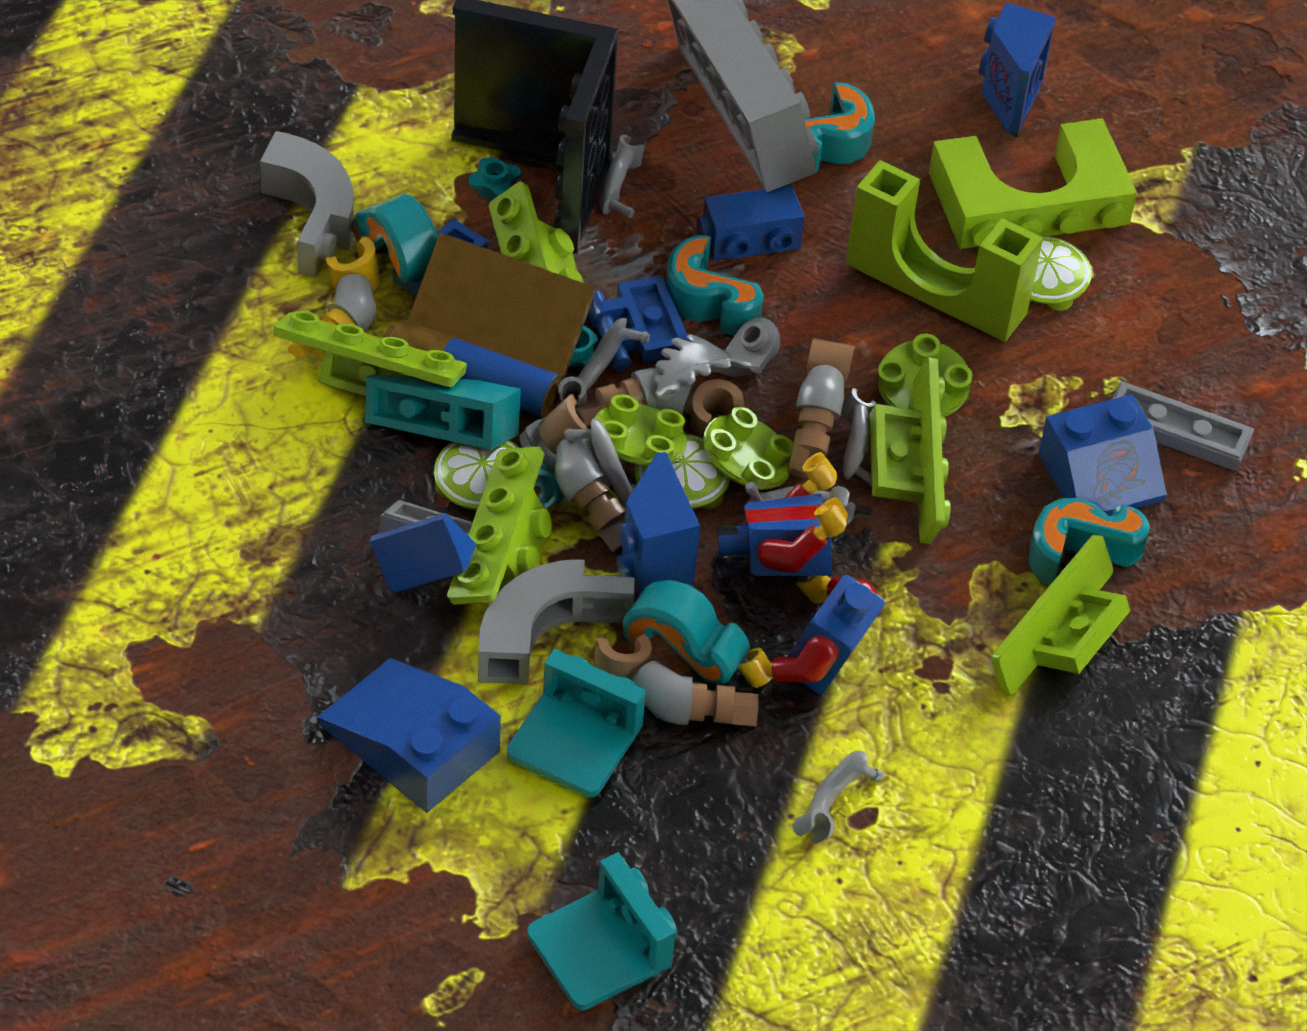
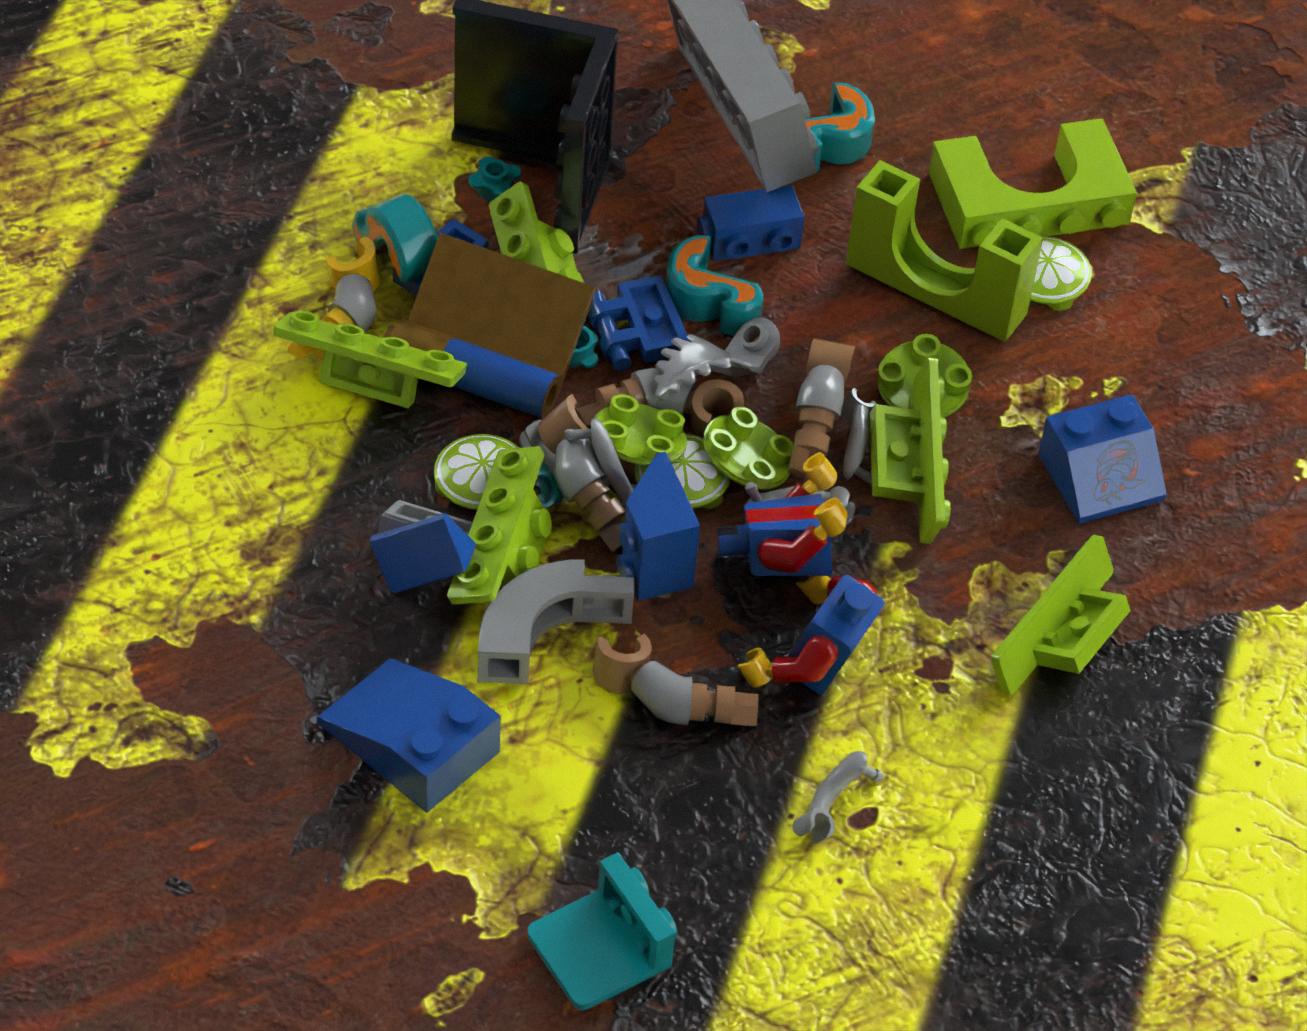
light grey arch [260,131,354,278] -> none
teal slope [365,374,521,450] -> none
teal bracket [507,649,646,797] -> none
light grey piece [558,318,650,408] -> none
light grey piece [599,134,645,219] -> none
teal animal [622,580,750,684] -> none
blue slope [978,2,1056,137] -> none
teal animal [1028,498,1150,585] -> none
light grey tile [1112,381,1254,471] -> none

